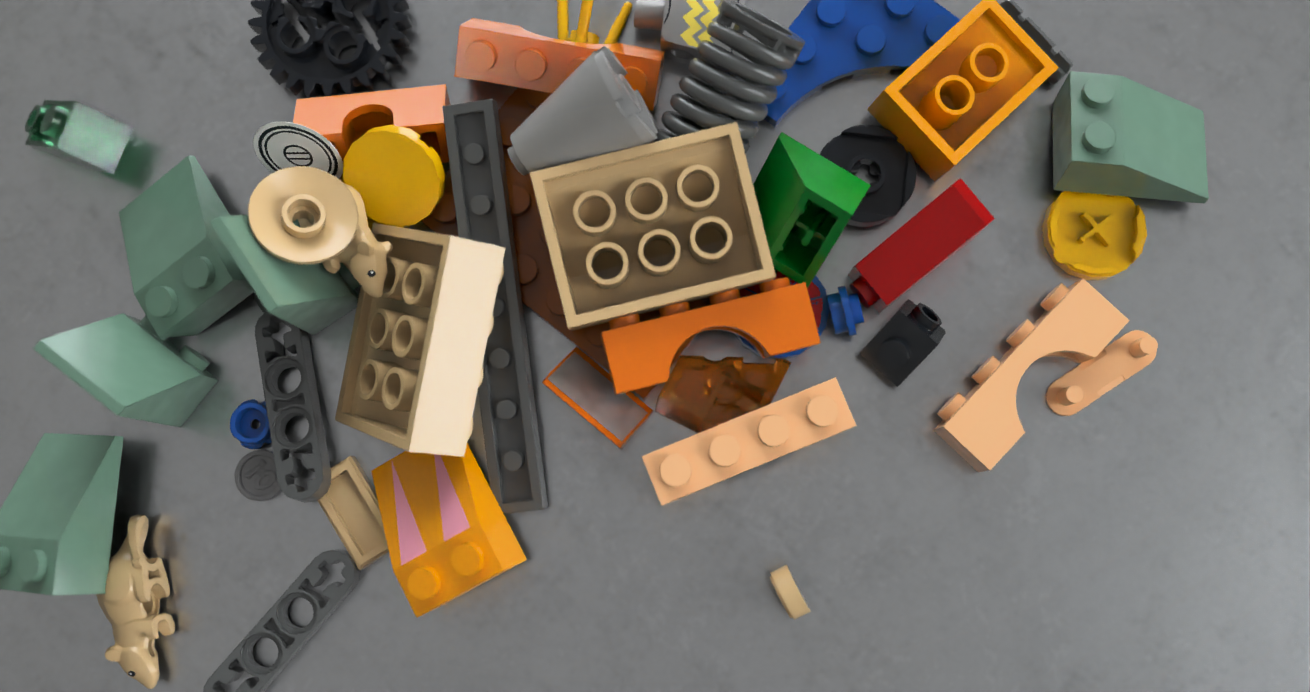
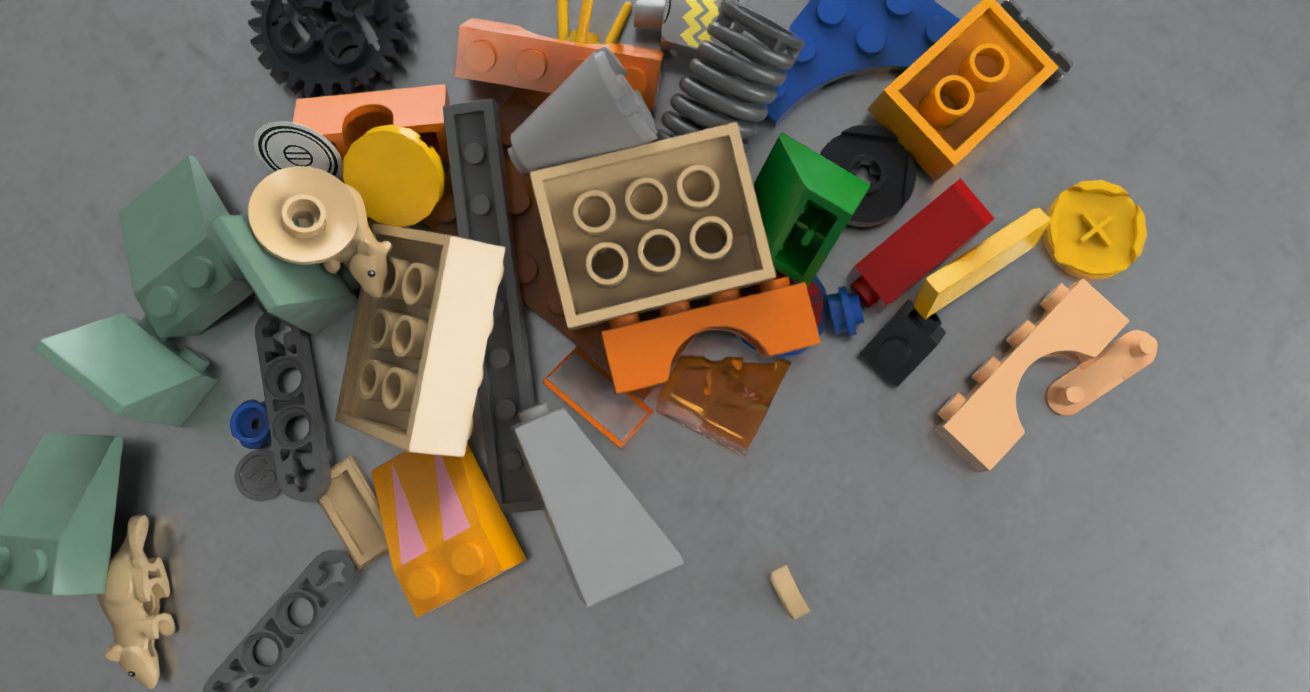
clear green slope [25,100,134,174] -> none
light nougat arch [641,377,857,506] -> none
sand green slope [1052,71,1209,204] -> none
none -> light grey slope [509,402,684,607]
none -> yellow tile [913,207,1051,319]

